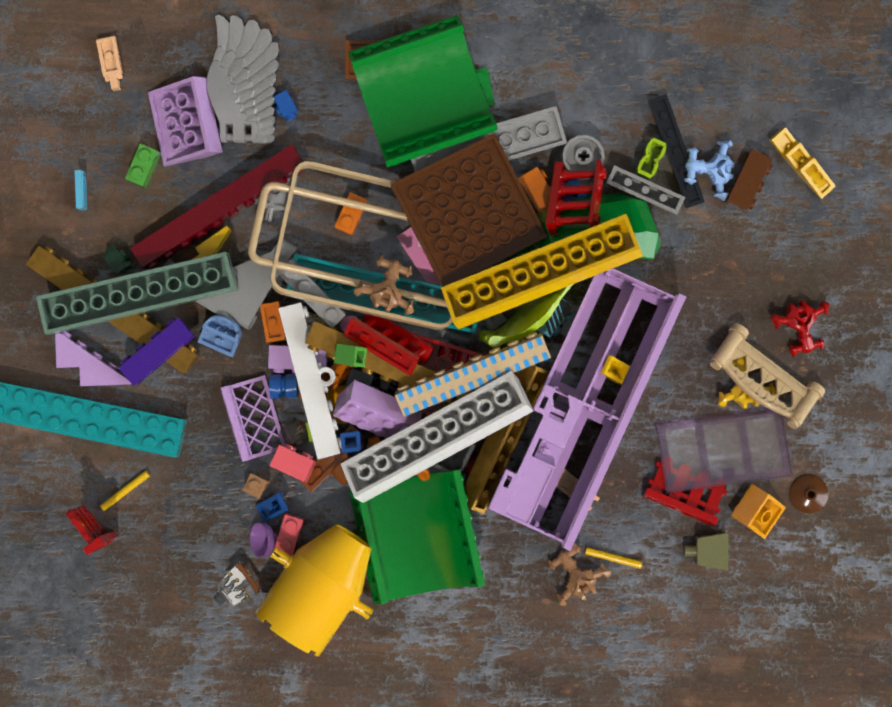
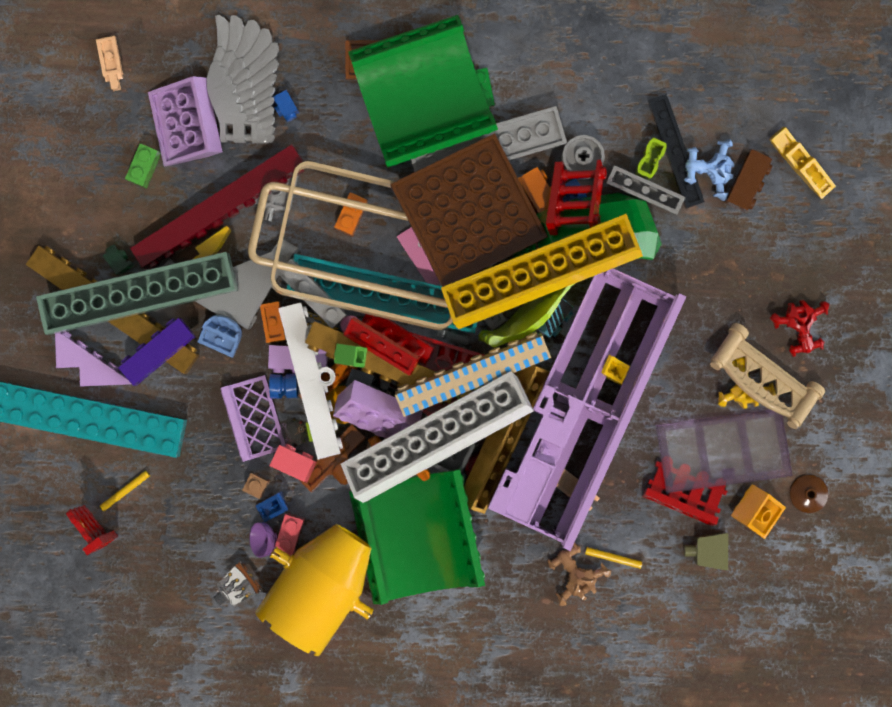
medium azure tile [75,170,87,211] -> none
blue brick [340,431,364,455] -> none
medium nougat piece [353,255,414,314] -> none

